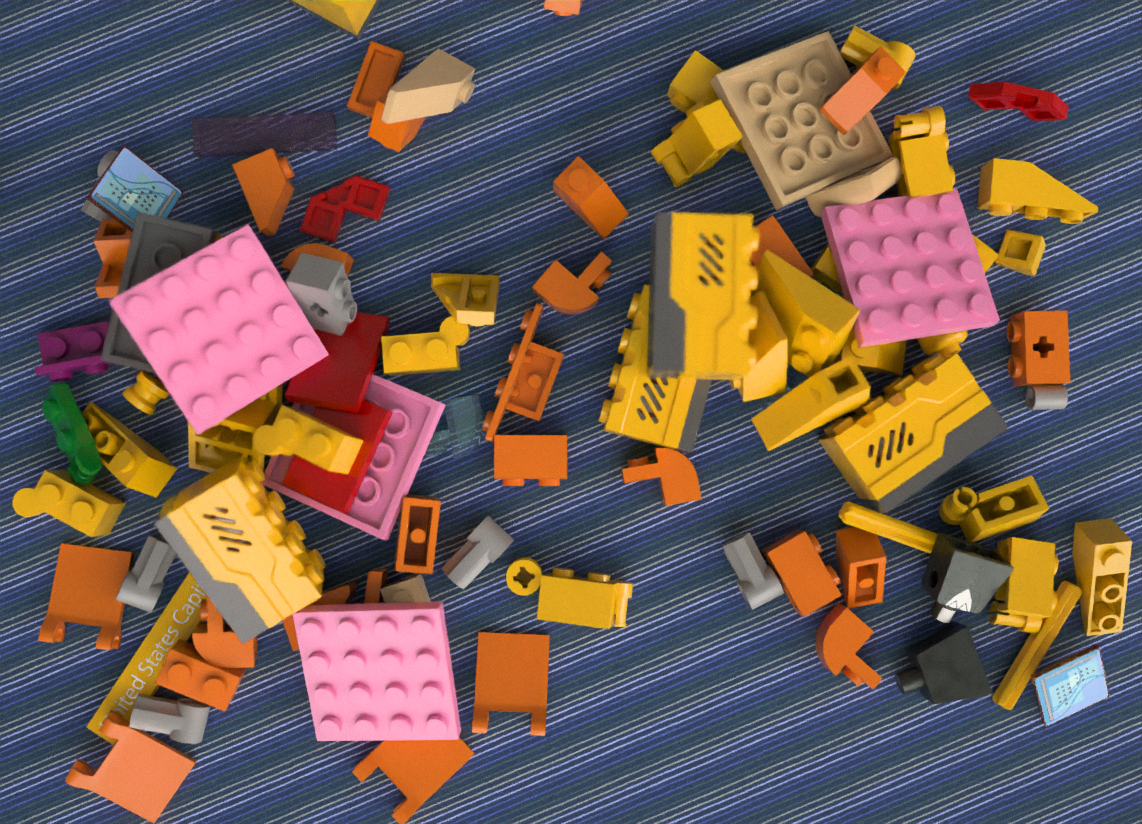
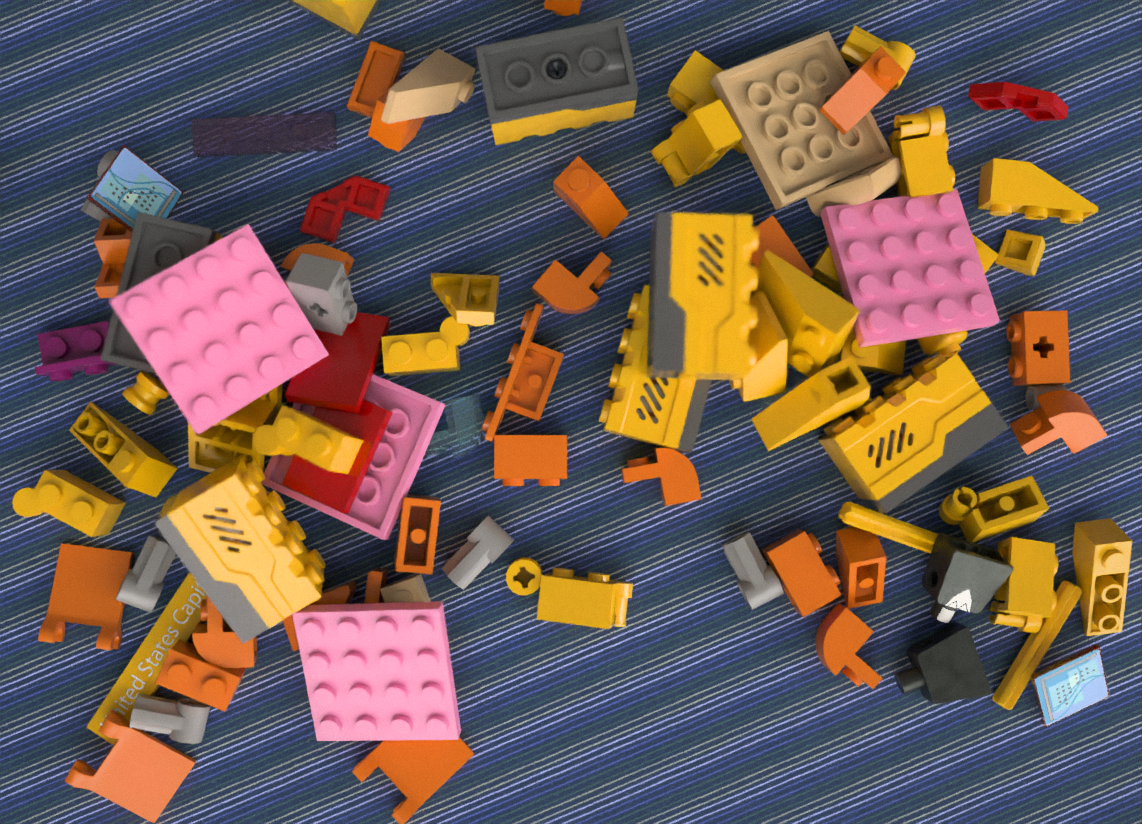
green hinge [42,383,103,487] -> none
orange slope [232,148,295,237] -> none
orange flag [472,632,550,736] -> none
none -> dark grey piece [475,17,638,145]
none -> orange brick [1009,390,1108,455]

